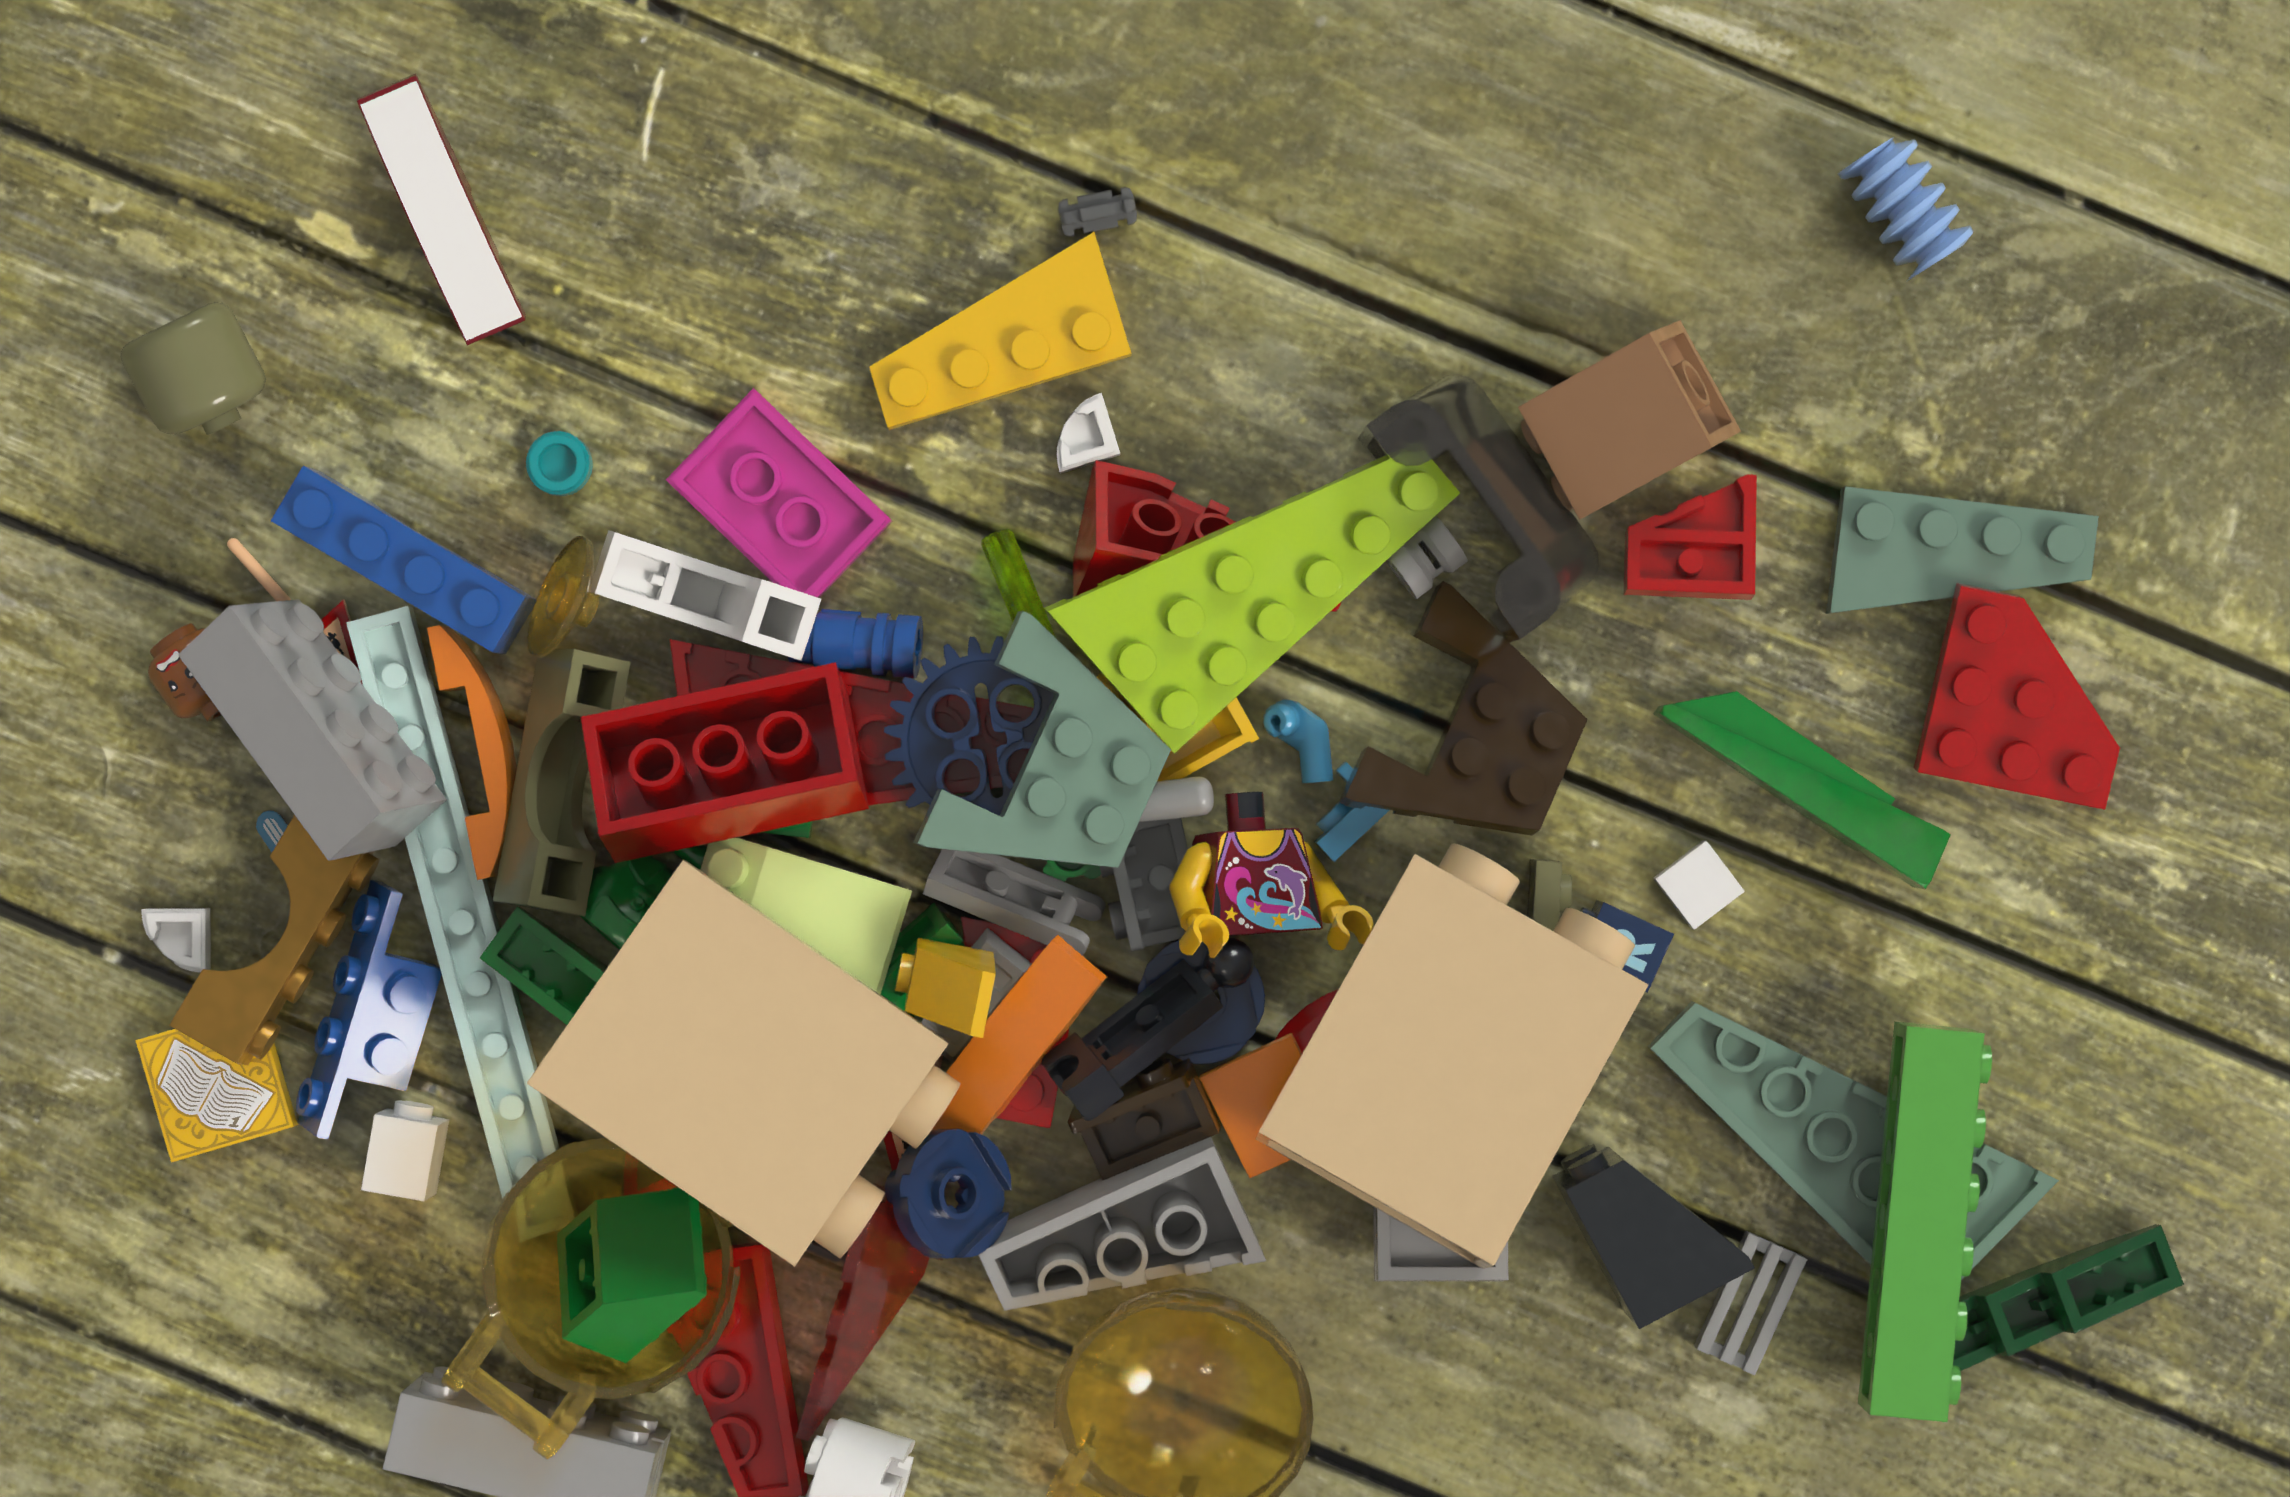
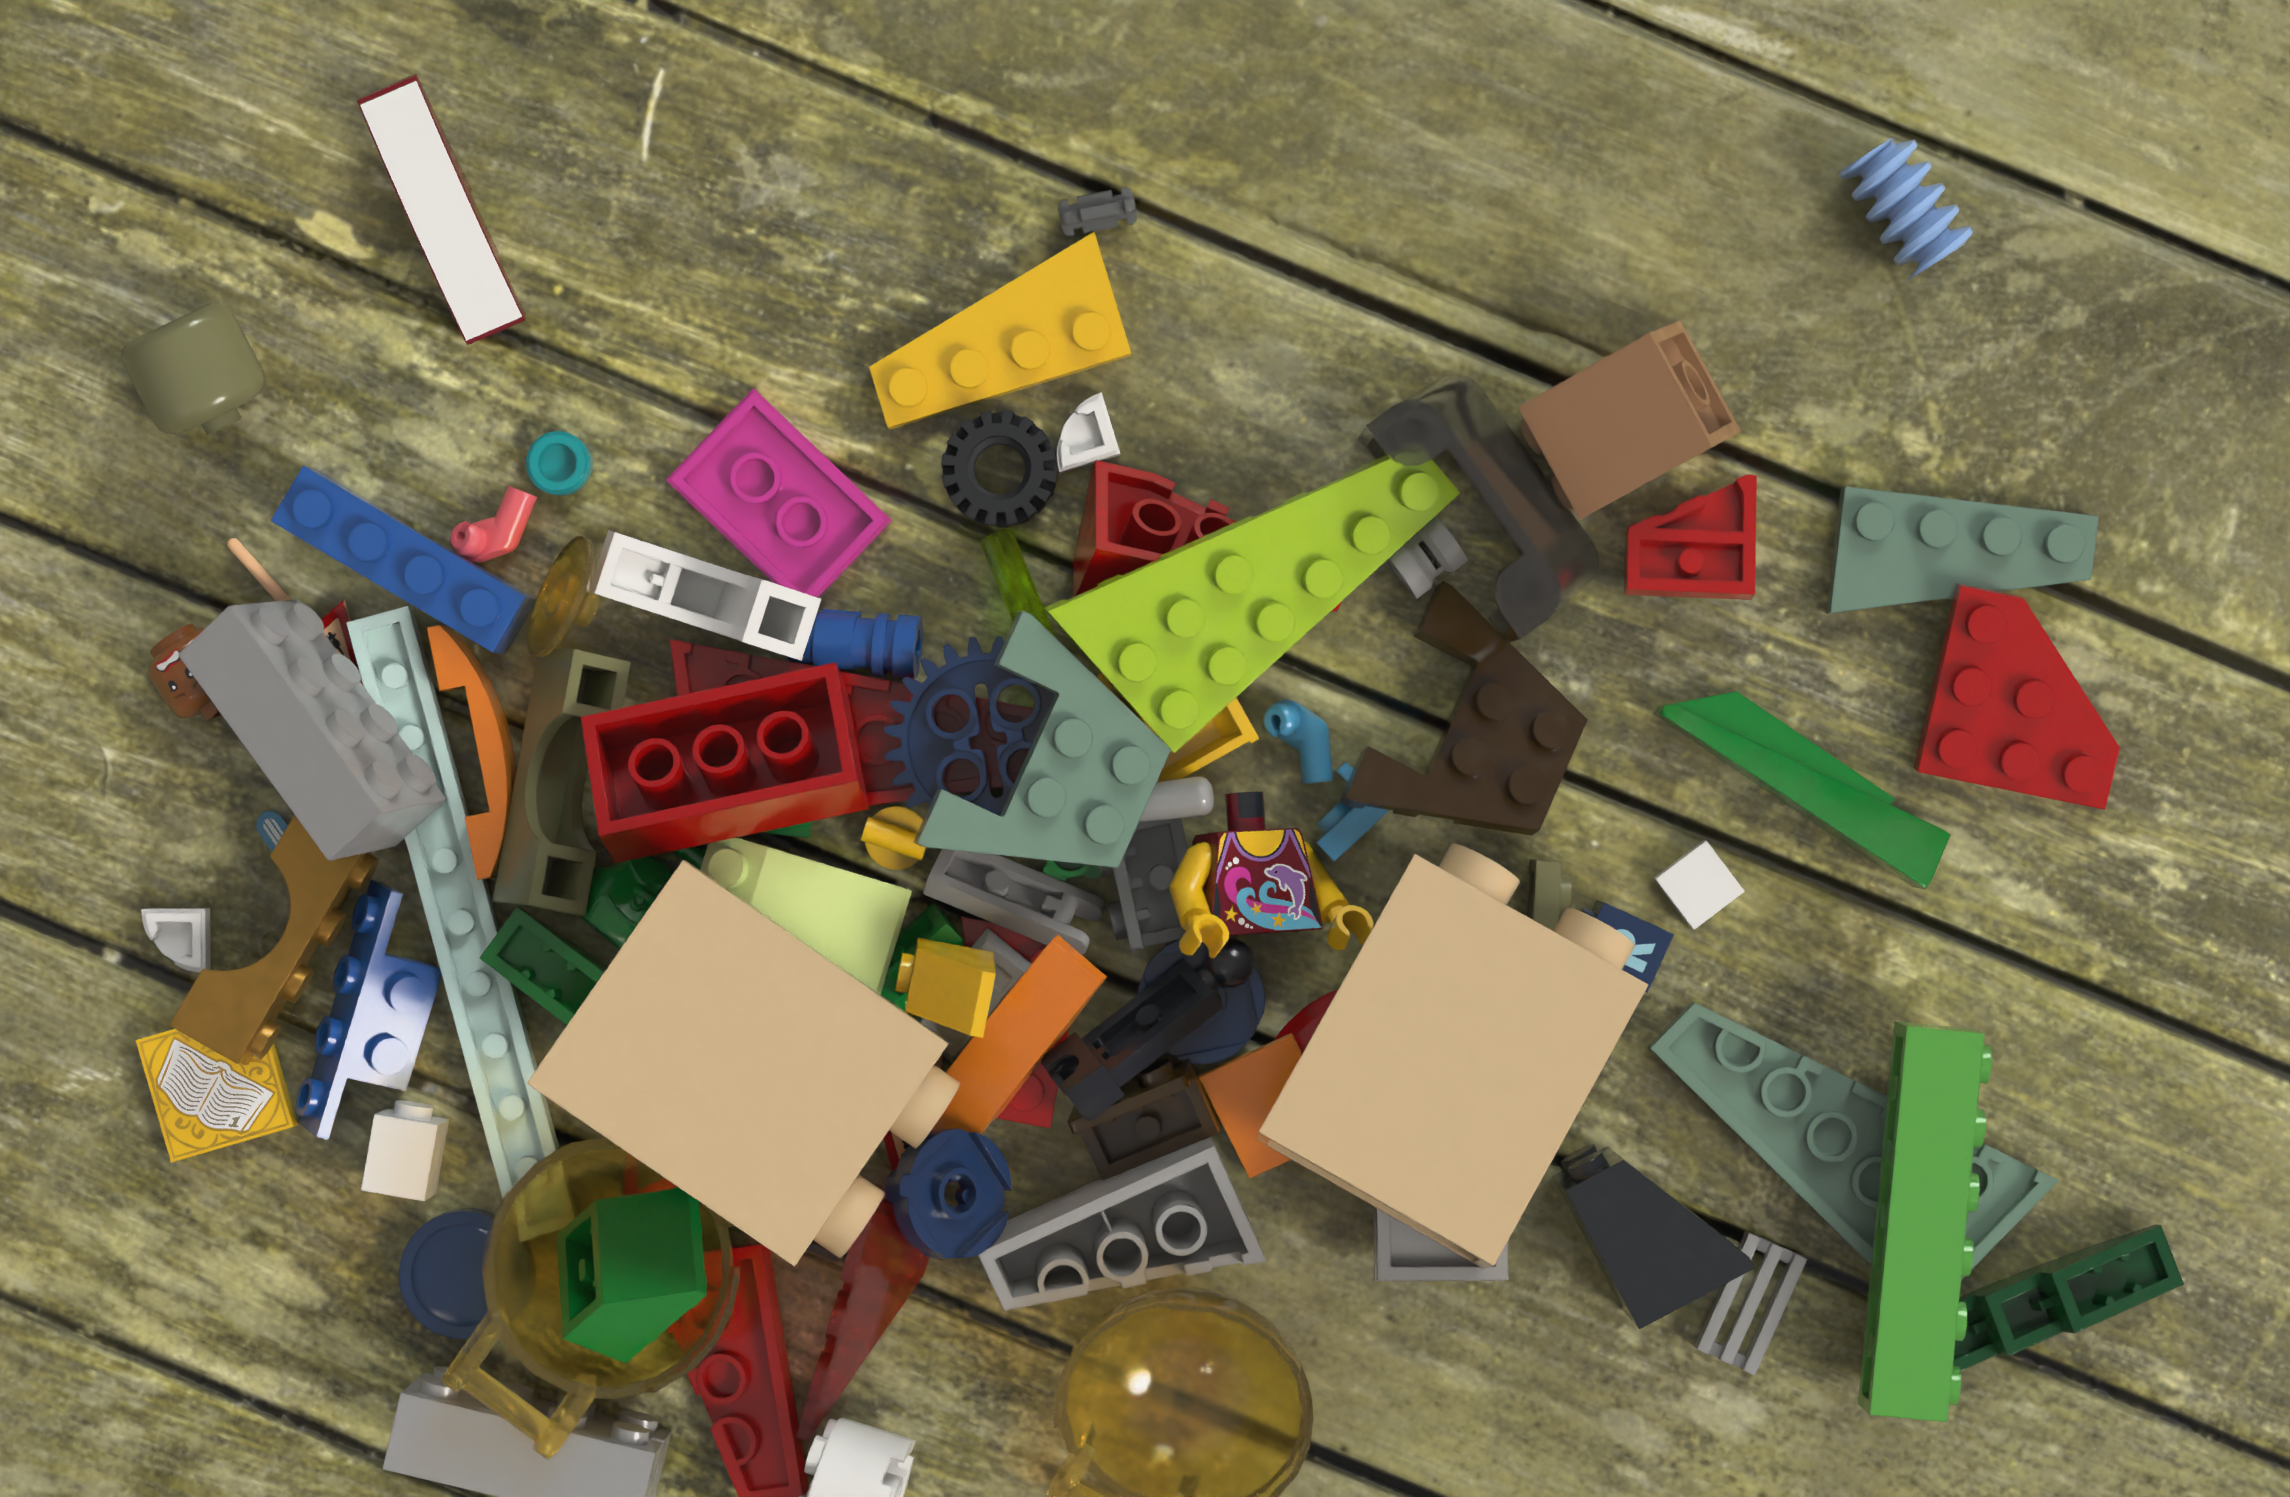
none -> dark blue piece [399,1208,531,1339]
none -> coral arm [450,486,538,563]
none -> yellow plate [861,806,927,870]
none -> black tyre [941,410,1058,528]

